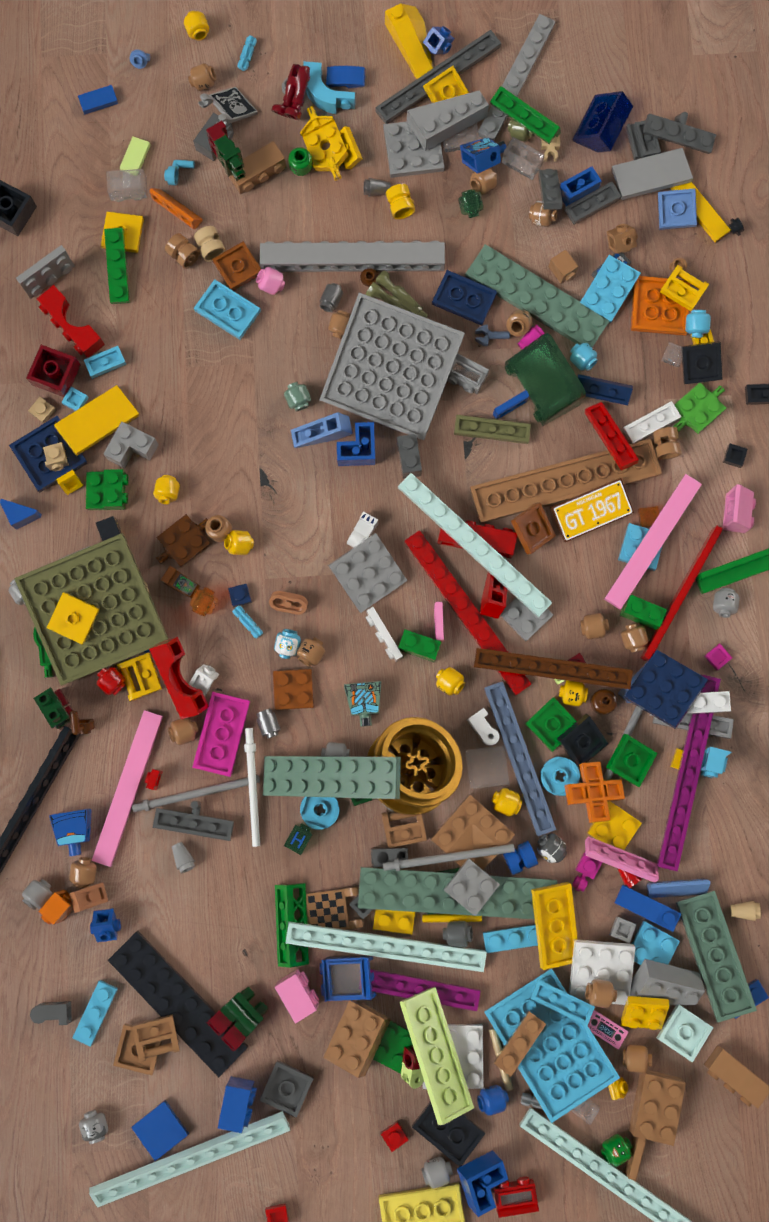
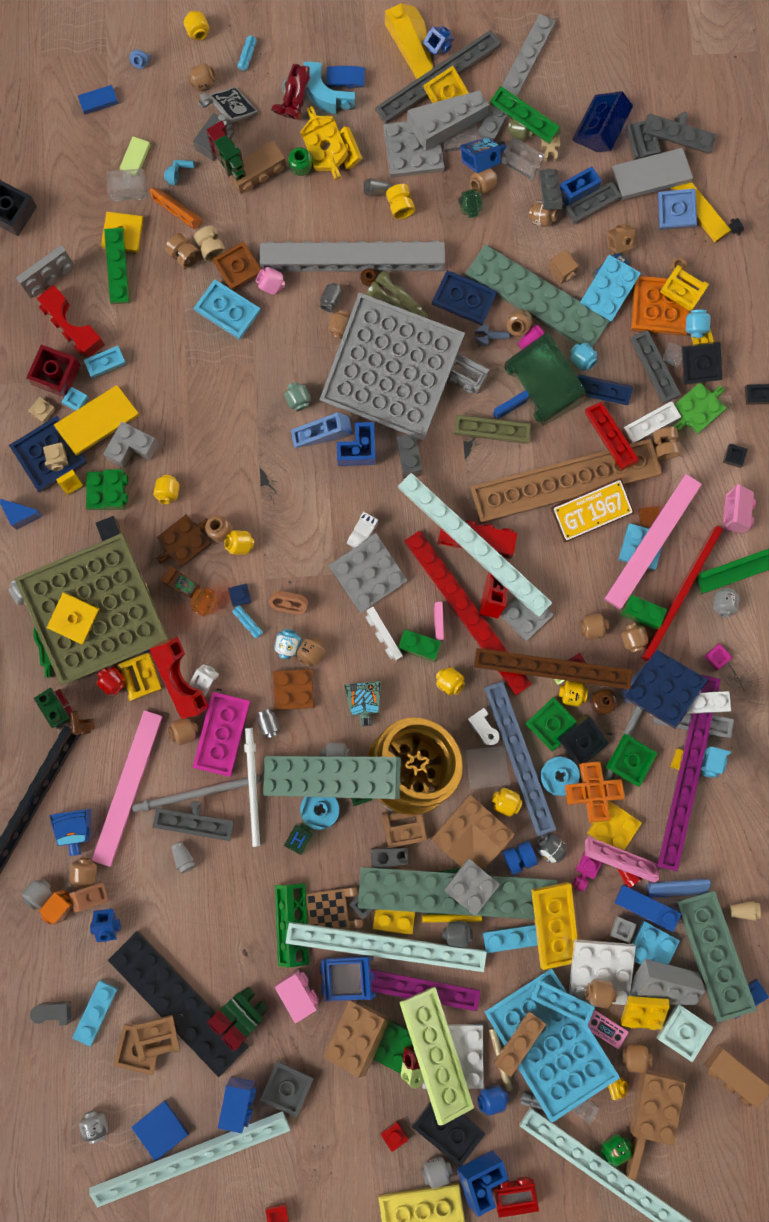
red plate [145,769,163,790] -> none
light grey bar [383,844,515,871] -> none
dark orange plate [511,502,556,554] -> none
none -> dark grey plate [630,330,681,404]

